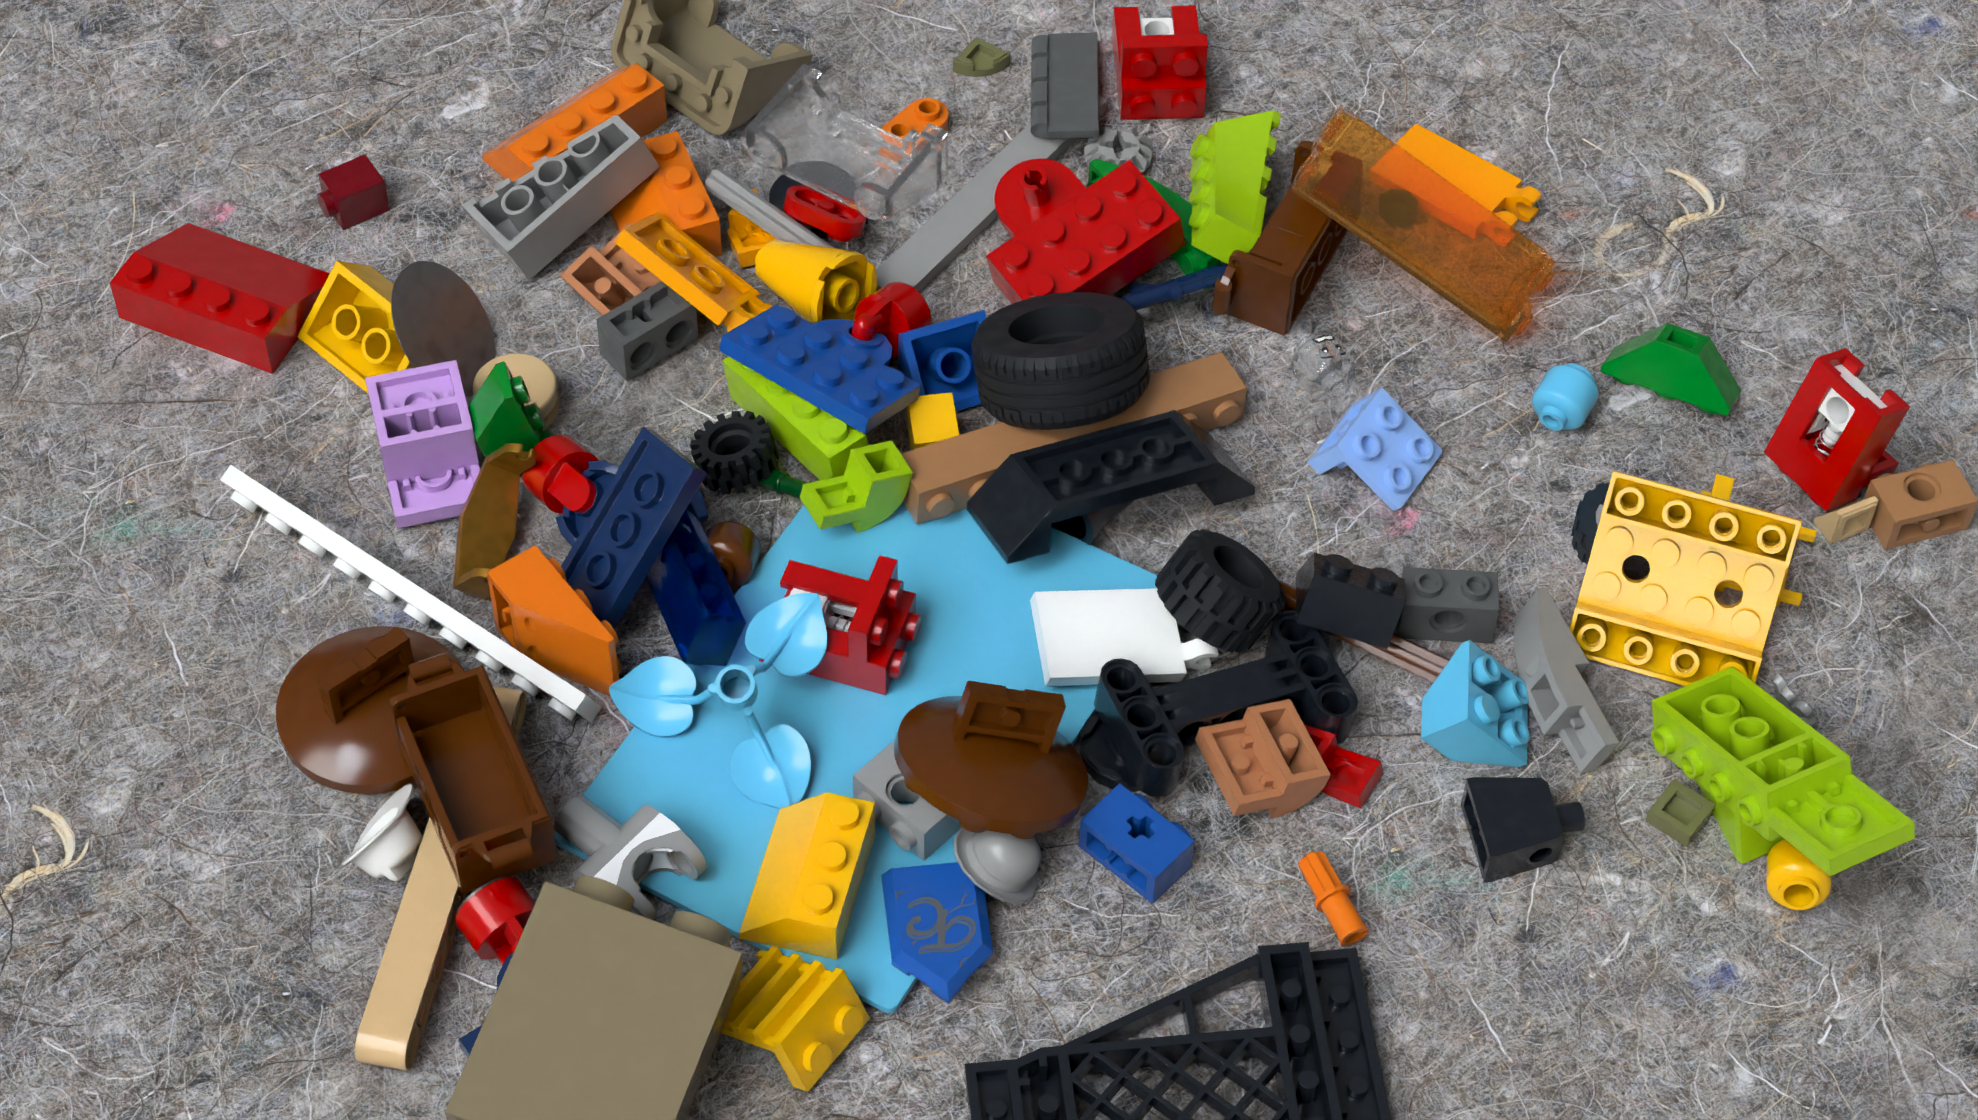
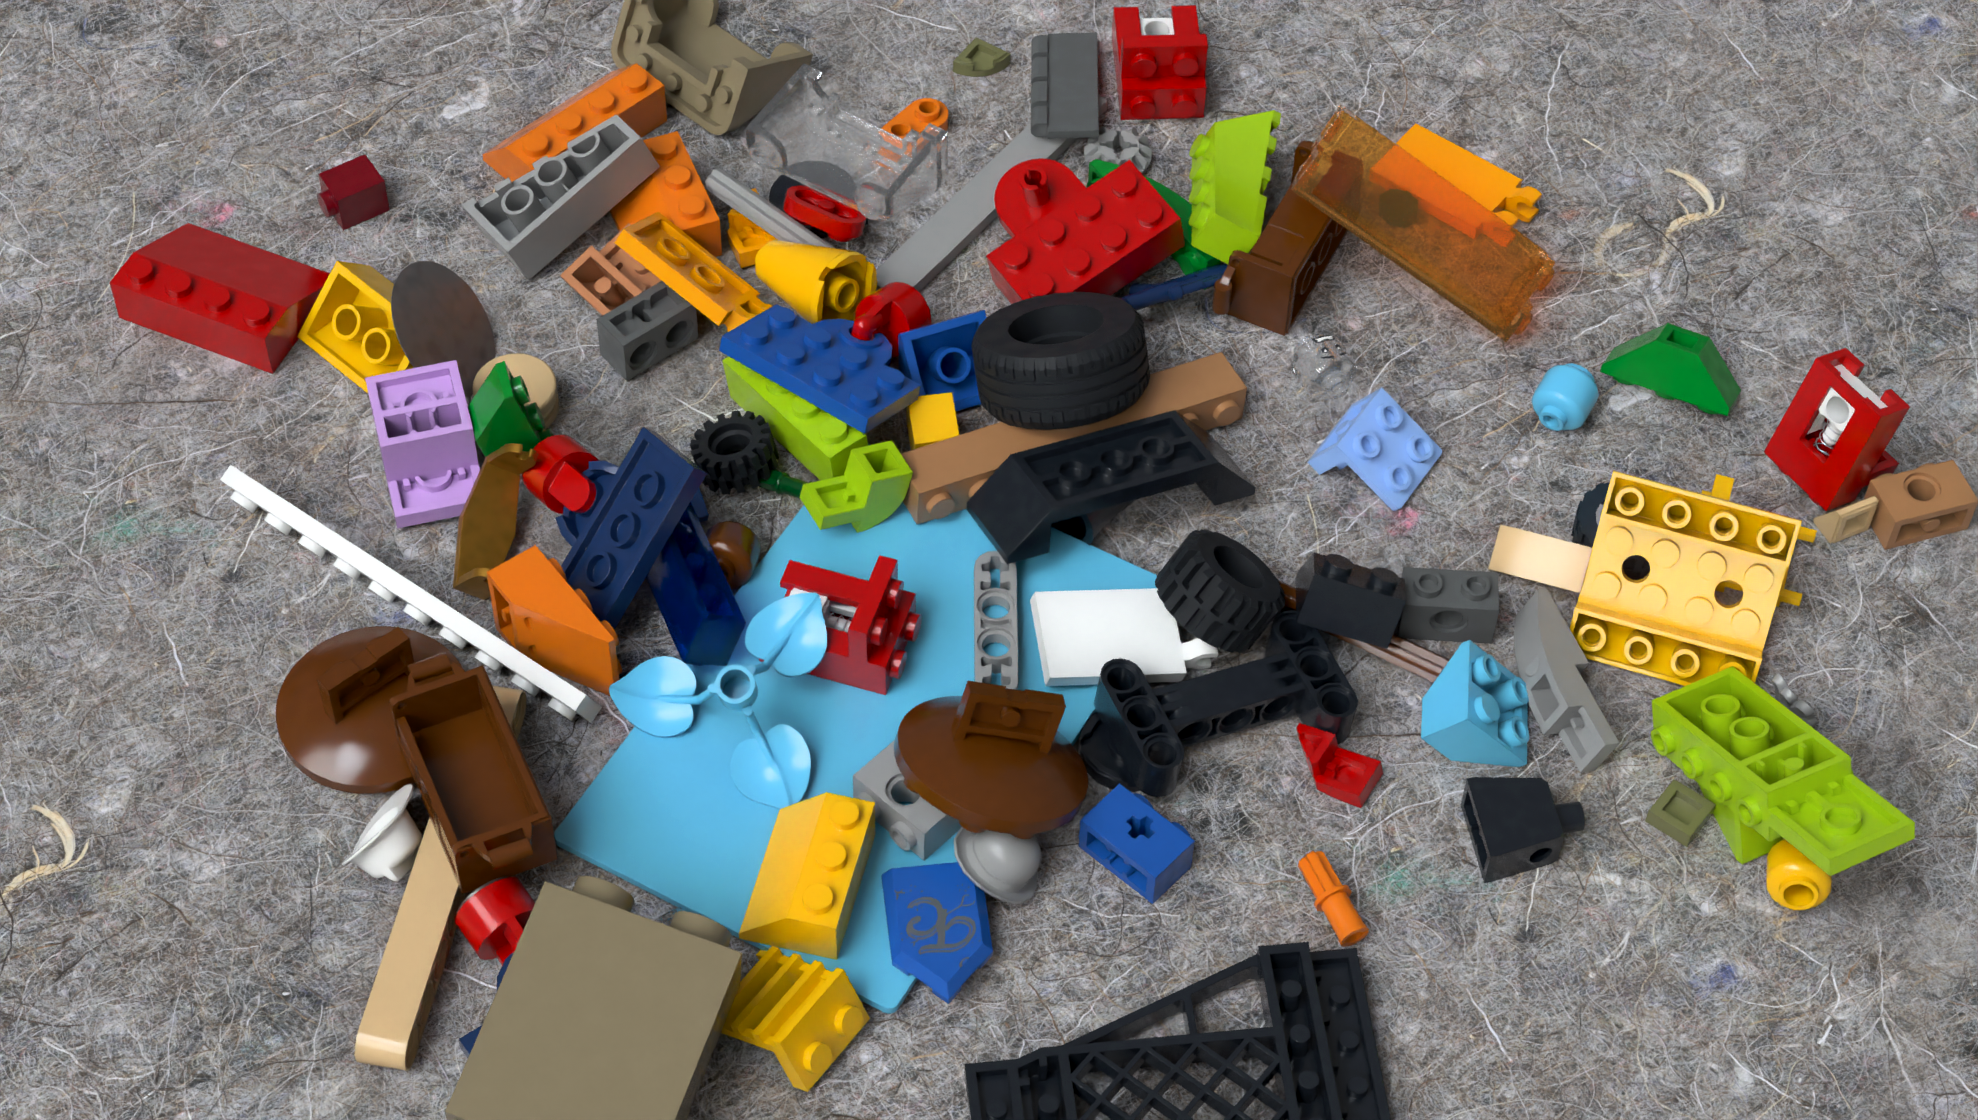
light grey connector [554,795,707,920] -> none
nougat brick [1195,699,1331,819] -> none
none -> light grey beam [974,551,1018,690]
none -> slope [1488,524,1592,593]

